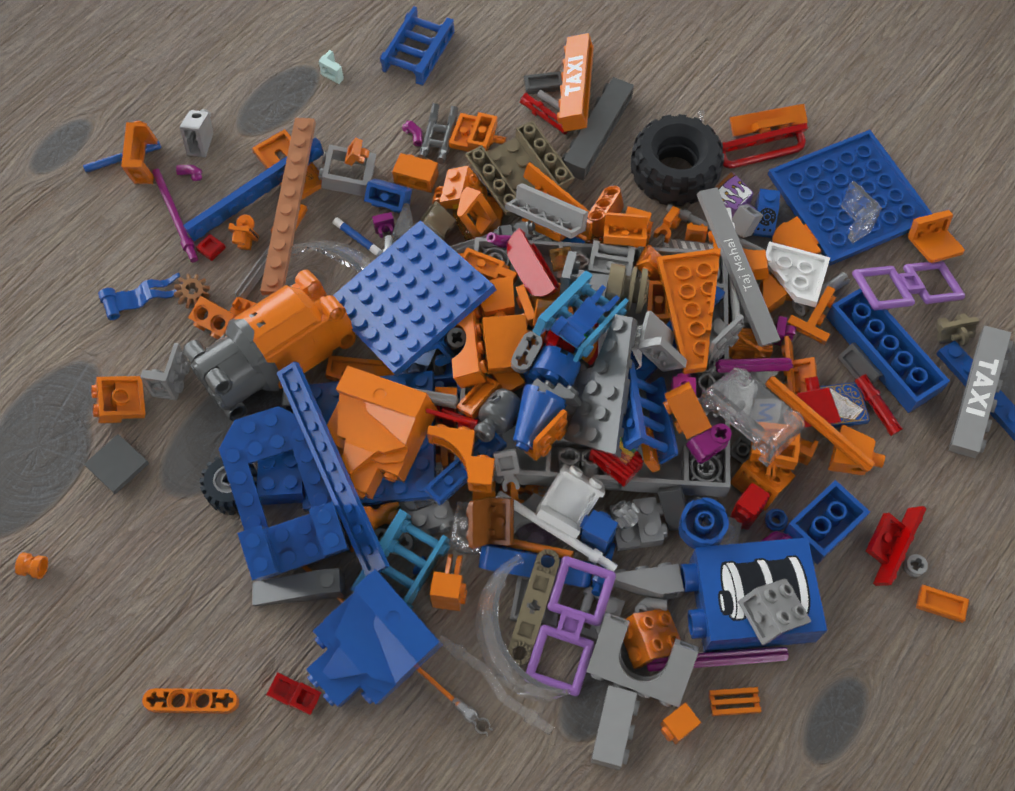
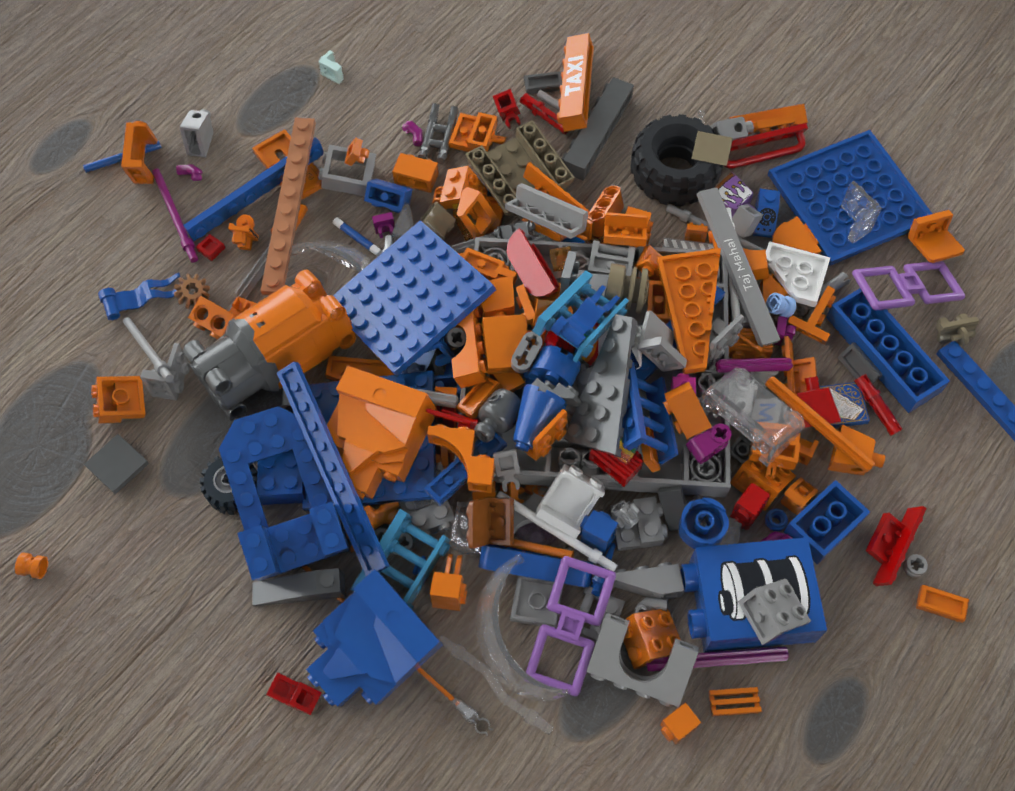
orange beam [142,688,239,714] -> none
blue fence [380,6,454,86] -> none
magenta arm [486,232,511,249] -> none
dark tan piece [507,549,560,665] -> none
light grey brick [591,685,640,770] -> none
orange plate [653,206,681,244] -> none
light grey brick [948,326,1013,458] -> none
none -> light grey bar [123,317,174,383]
none -> red brick [493,89,521,129]
none -> dark tan sticker [692,131,733,166]
none -> light grey torso [710,117,754,140]
none -> light blue wheel [766,293,796,318]
none -> orange slope [781,477,819,515]

